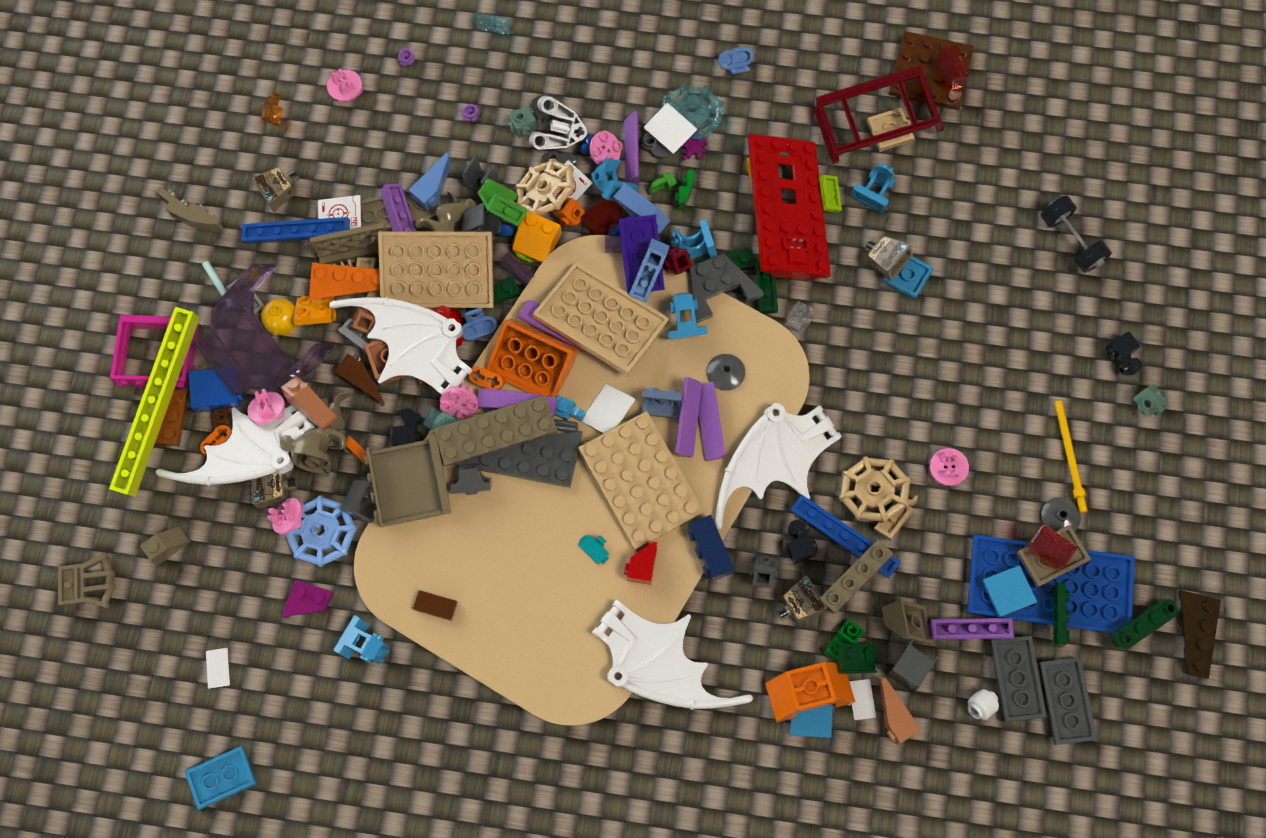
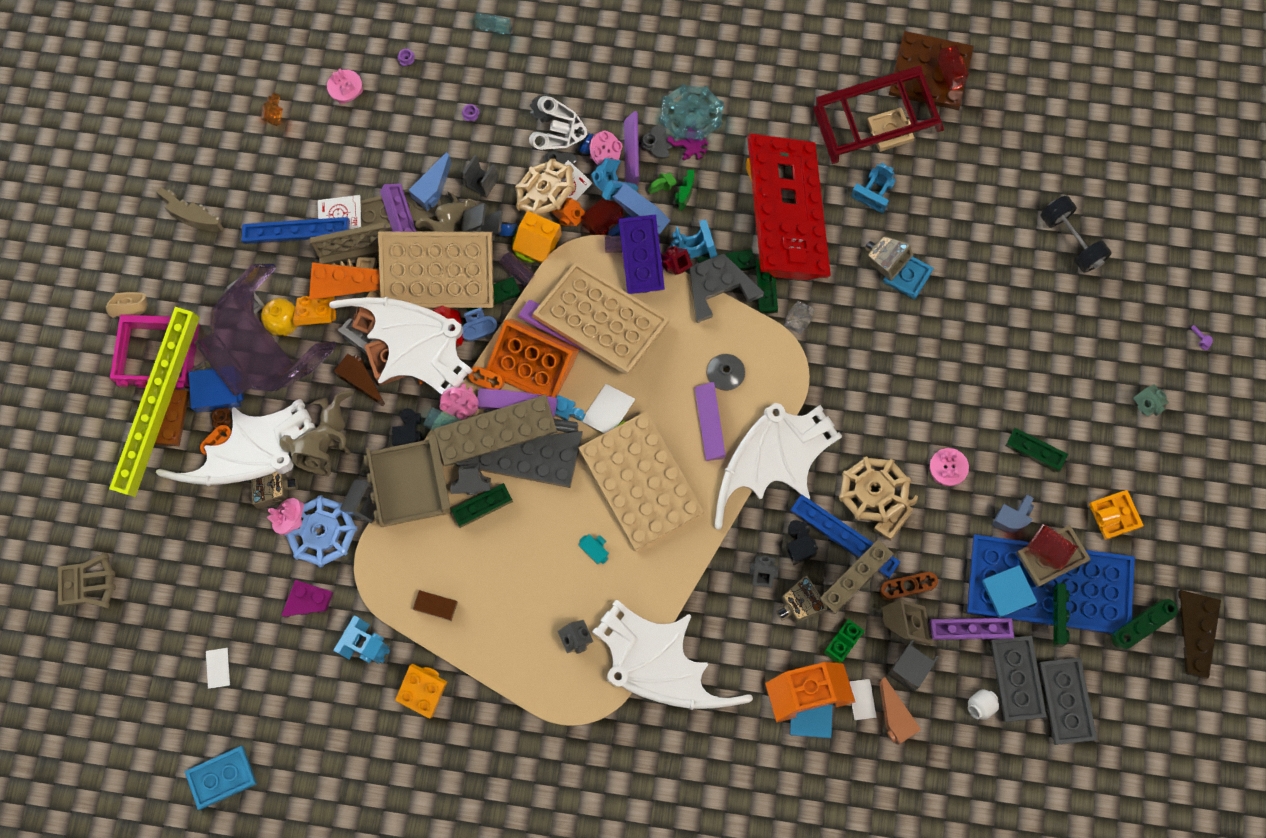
dark tan slope [140,526,191,565] -> none
light aqua bar [202,261,235,308] -> none
bright pink plate [247,389,285,426] -> none
torso [252,167,300,212] -> none
nougat slope [281,376,337,430] -> none
orange beam [346,435,367,464] -> none
bright green panel [478,177,528,226] -> none
sand green brick [508,106,537,138] -> none
red slope [624,542,658,585] -> none
medium blue slope [629,239,669,302] -> none
sand blue bracket [642,388,682,419] -> none
white sticker [644,103,697,154] -> none
dark azure tile [668,292,708,339] -> none
medium lavender slope [675,377,702,458] -> none
dark blue brick [687,515,735,582] -> none
medium blue bracket [718,47,754,74] -> none
lime plate [819,175,842,213] -> none
dark green plate [837,643,877,674] -> none
dark grey dish [1041,498,1081,533] -> none
yellow bar [1054,400,1088,513] -> none
black brick [1105,331,1142,375] -> none
none -> tan piece [106,292,148,318]
none -> light orange plate [395,663,447,719]
none -> dark green plate [451,483,513,528]
none -> dark grey brick [558,620,593,654]
none -> dark orange beam [880,572,938,600]
none -> sand blue brick [992,495,1034,533]
none -> dark green plate [1005,428,1068,473]
none -> light orange plate [1089,490,1144,540]
none -> medium lavender hand [1191,325,1213,350]

